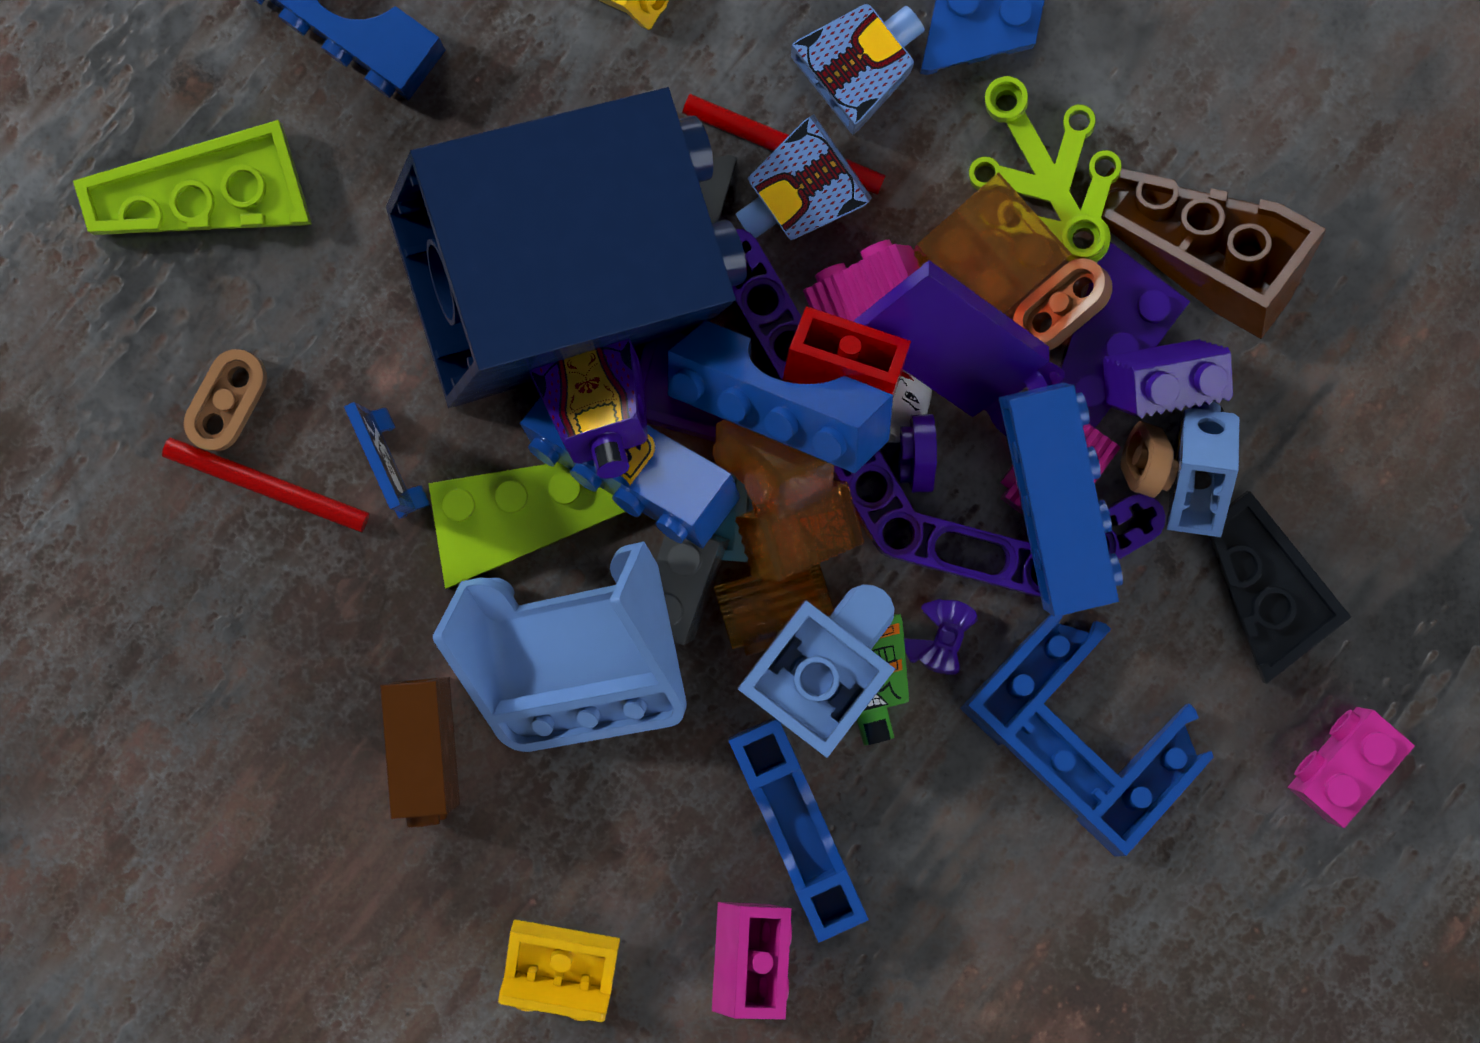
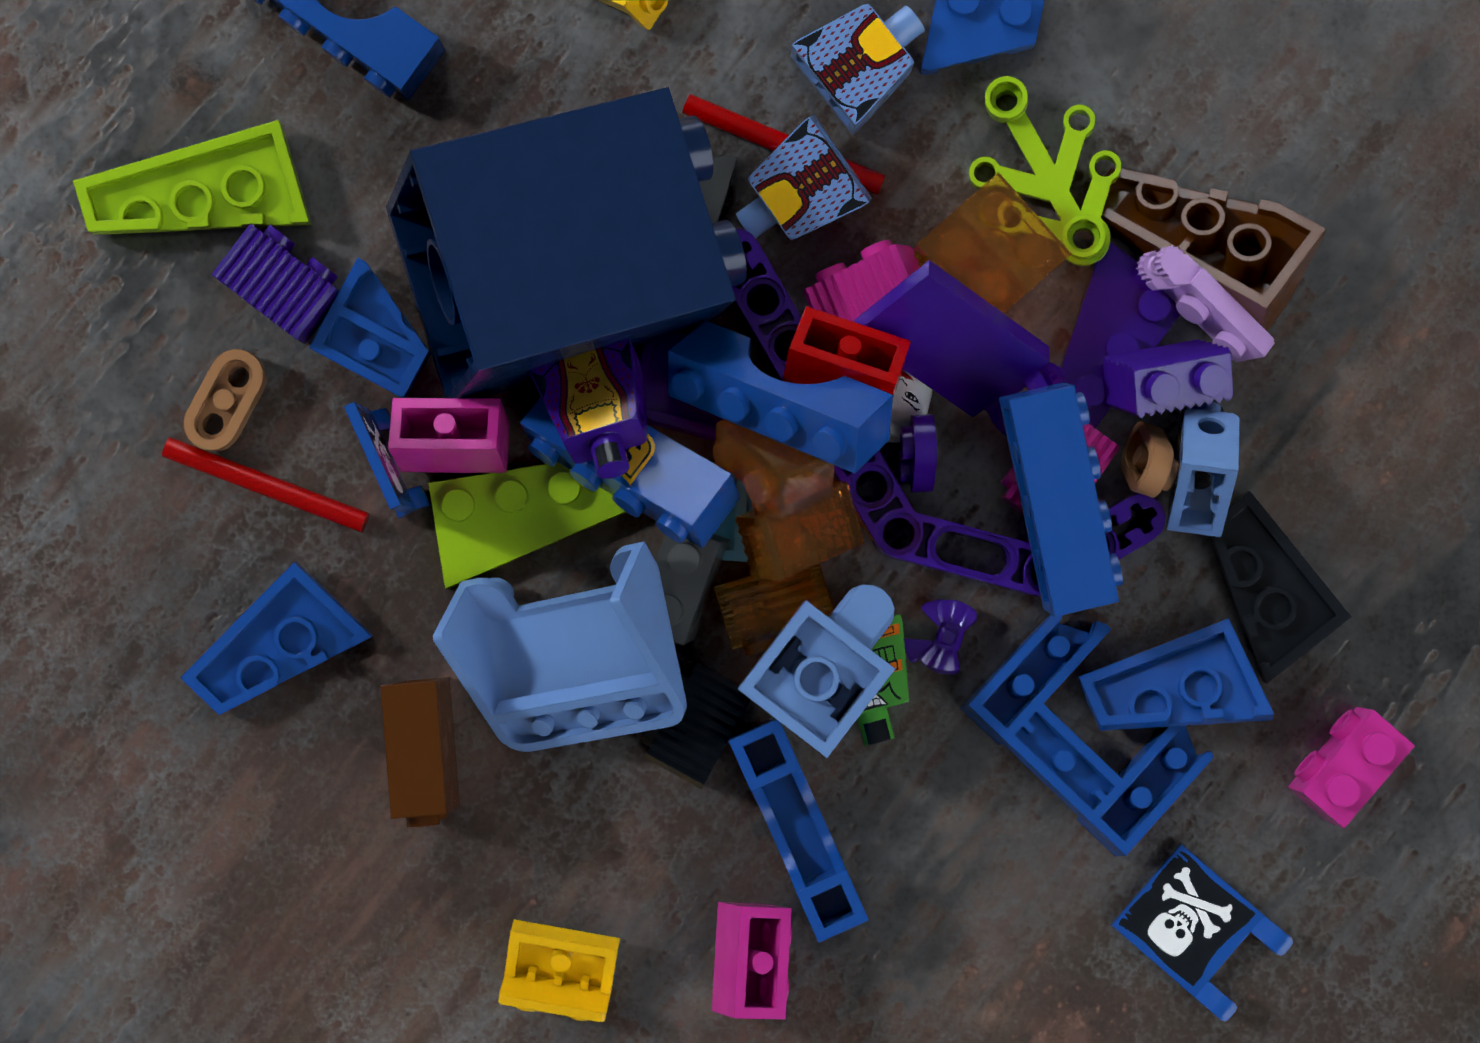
medium nougat plate [1013,258,1112,350] -> none
none -> blue wing [180,561,374,715]
none -> dark purple brick [211,224,339,344]
none -> blue wing [309,258,431,398]
none -> dark pink brick [388,398,510,473]
none -> black brick [641,661,751,789]
none -> blue wing [1078,618,1274,731]
none -> flag [1111,844,1293,1022]
none -> lavender hinge [1136,245,1275,362]

